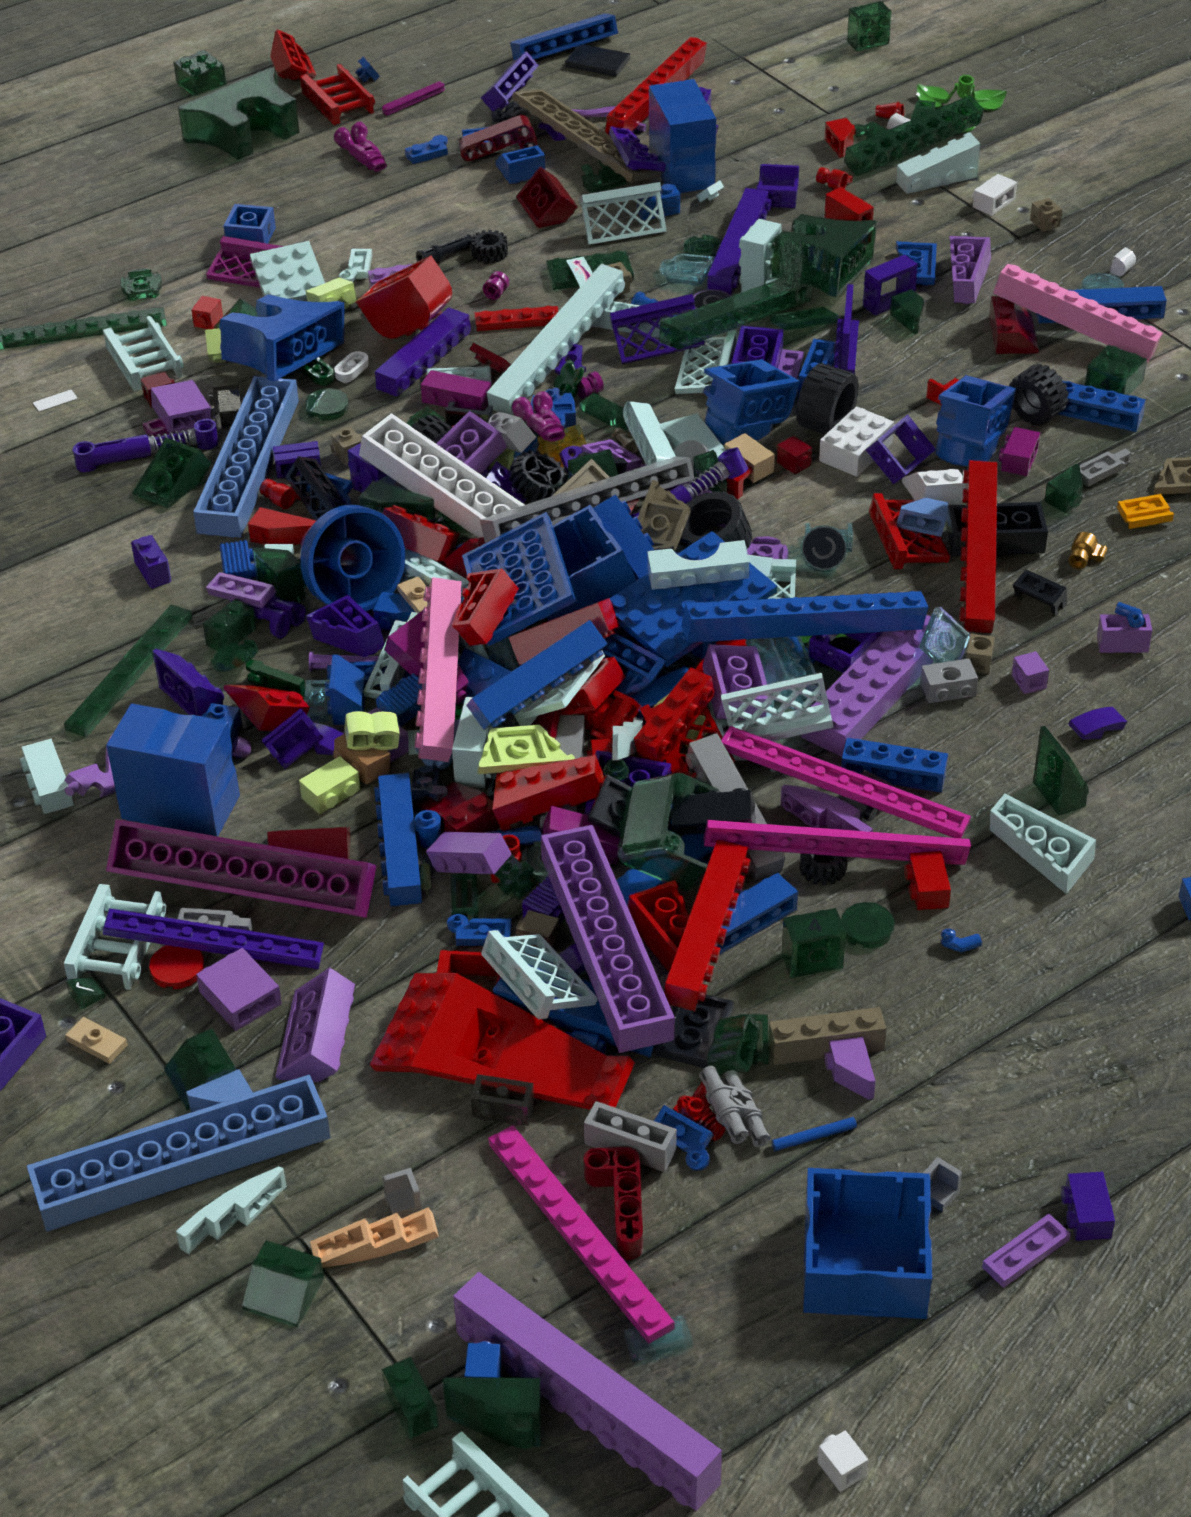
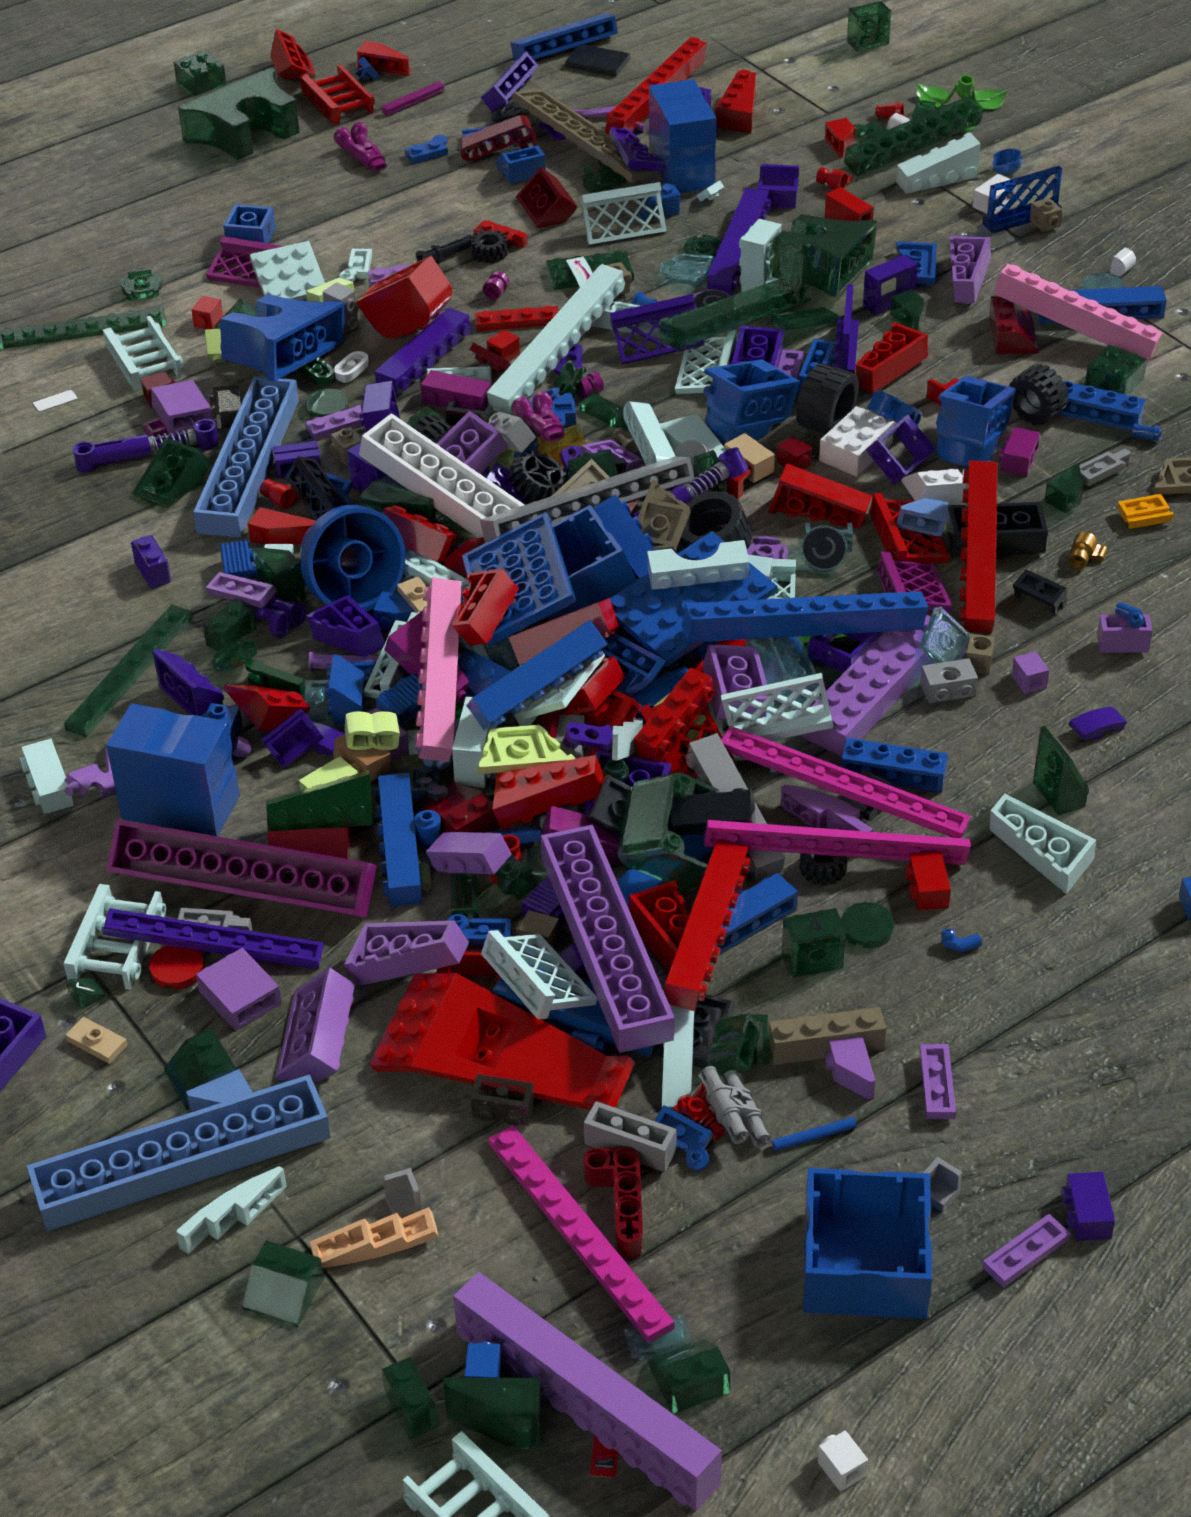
none -> dark green wedge [266,769,372,831]
none -> medium lavender plate [305,405,364,441]
none -> light grey brick [322,282,359,335]
none -> medium lavender wedge [344,921,469,986]
none -> red slope [357,41,410,76]
none -> brick [359,381,401,434]
none -> red hinge [474,220,528,248]
none -> red panel [486,330,520,362]
none -> dark purple piece [563,722,613,752]
none -> red sticker [590,1435,618,1478]
none -> clear green slope [648,1339,731,1414]
none -> light aqua slope [662,1005,694,1110]
none -> red wedge [716,70,756,133]
none -> red wedge [768,463,872,529]
none -> red wedge [855,322,928,394]
none -> blue piece [867,390,922,426]
none -> magenta fence [877,552,952,612]
none -> medium lavender plate [919,1044,956,1119]
none -> clear blue fence [982,166,1062,233]
none -> blue hair [992,149,1022,175]
none -> blue pin [1132,423,1162,443]

